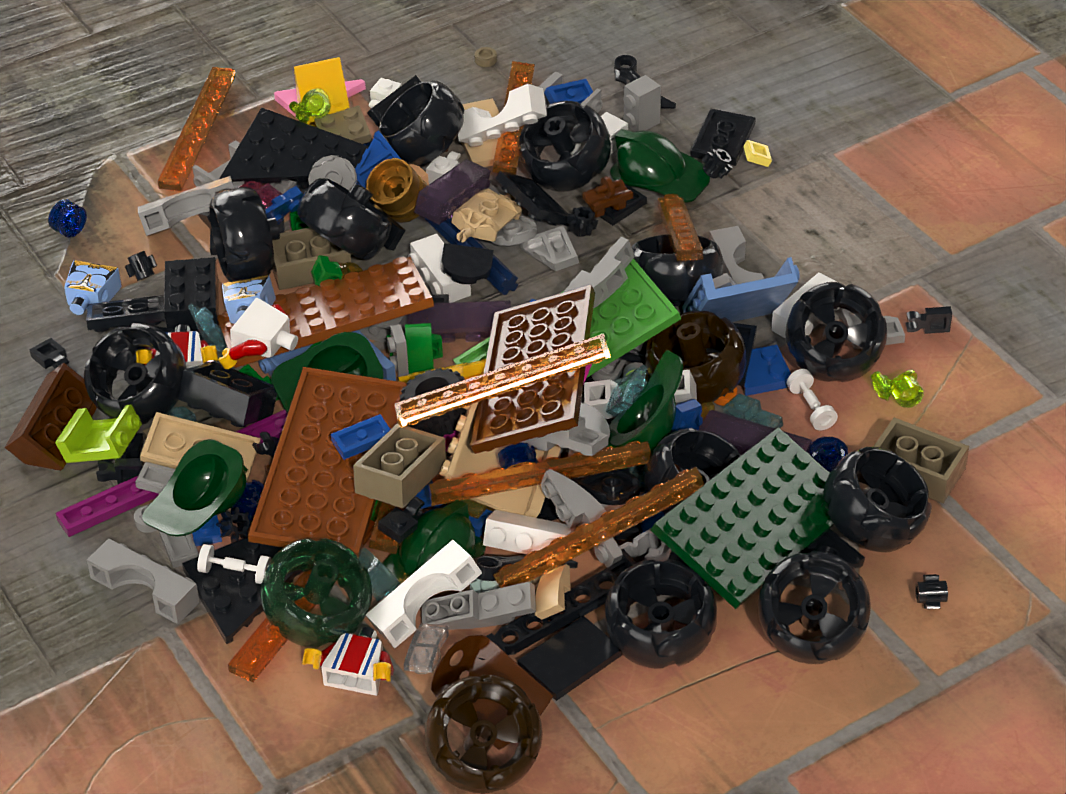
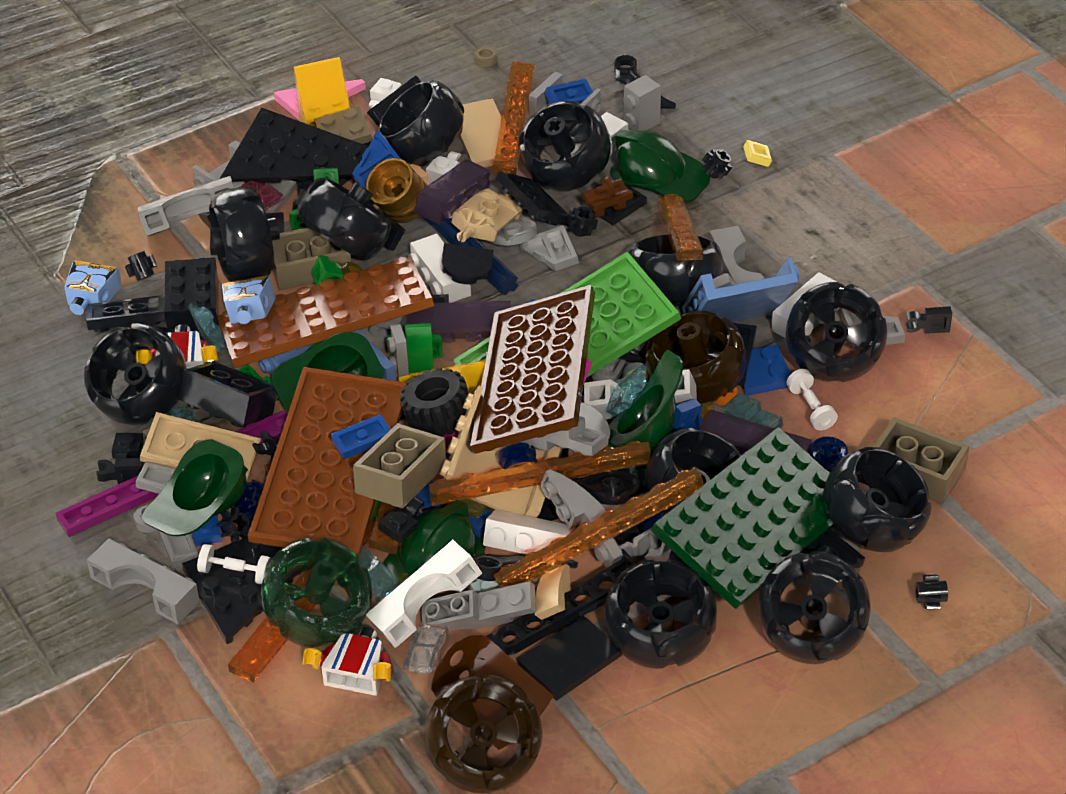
reddish brown slope [4,363,97,471] -> none
black plate [29,338,69,369] -> none
clear blue wheel [48,199,87,238] -> none
lime panel [55,404,142,463] -> none
clear orange plate [158,67,236,191] -> none
white torso [218,298,298,369] -> none
blue wing [265,186,303,225] -> none
clear neon green piece [289,88,331,123] -> none
light grey tile [308,155,358,190] -> none
clear orange plate [395,334,611,427] -> none
white arch [458,84,547,147] -> none
light grey slope [563,237,635,309] -> none
black tile [690,109,756,166] -> none
clear neon green piece [871,369,924,408] -> none

